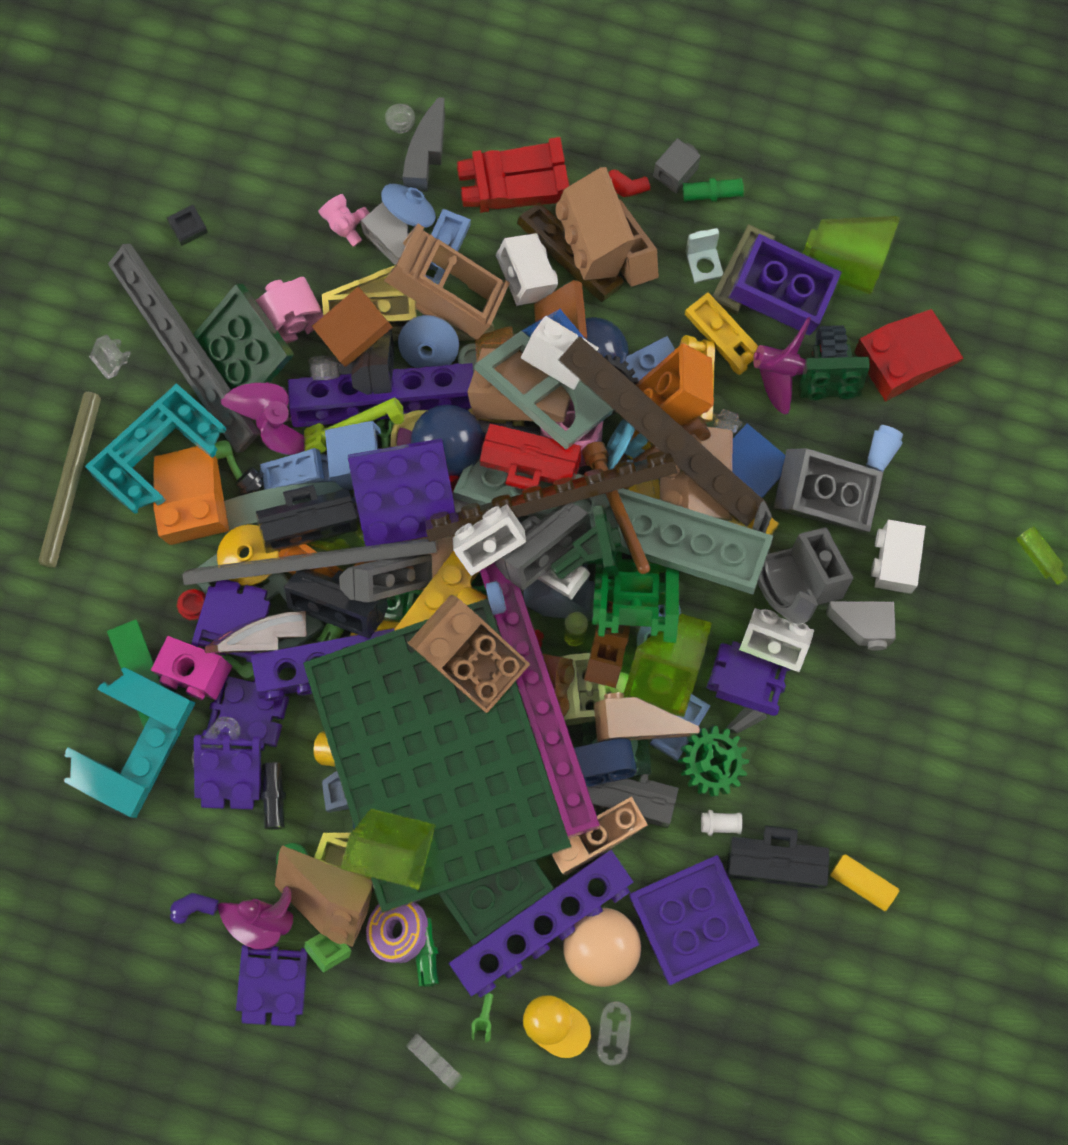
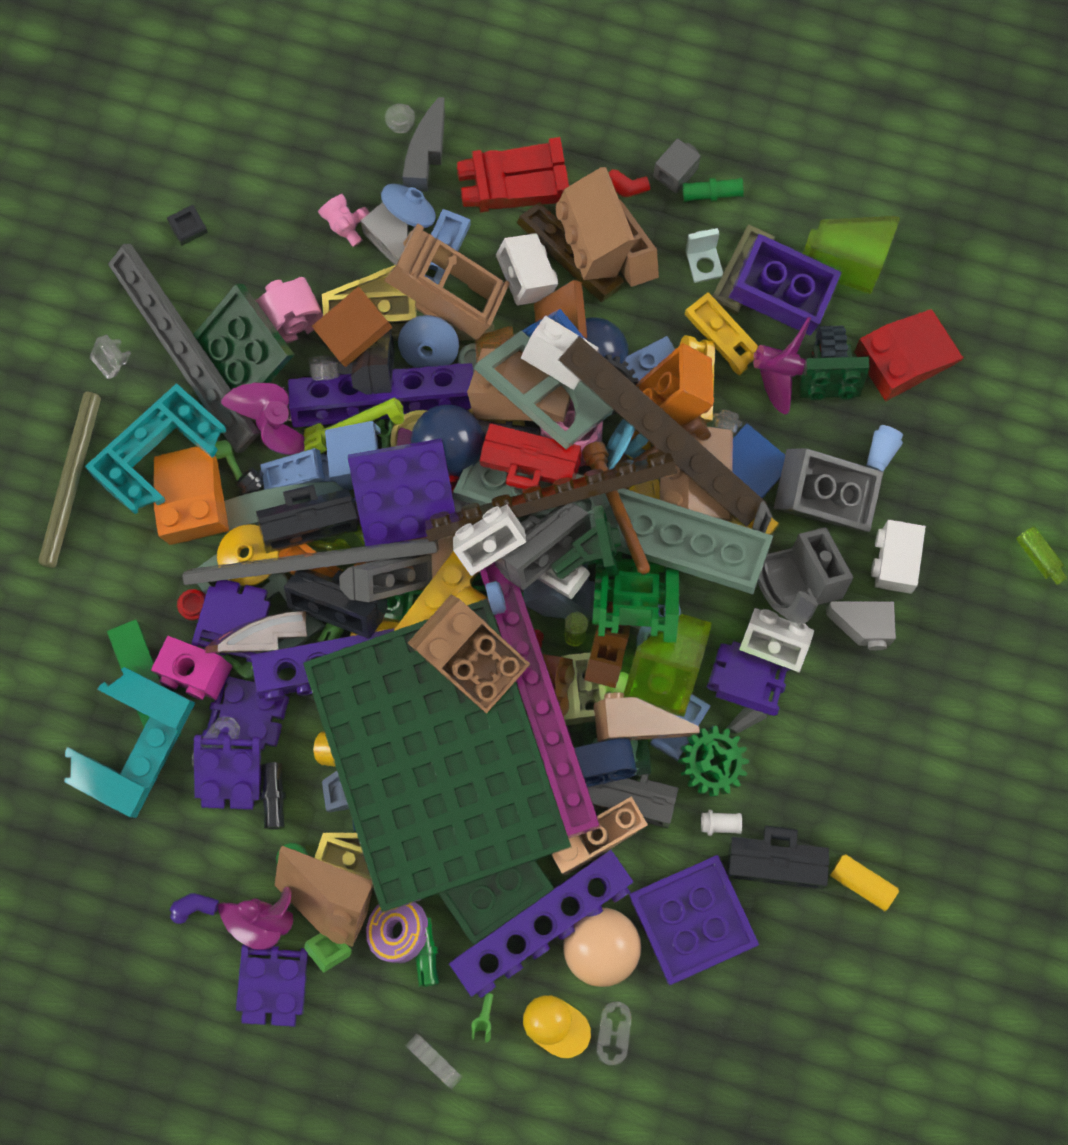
clear neon green slope [341,809,435,890] -> none

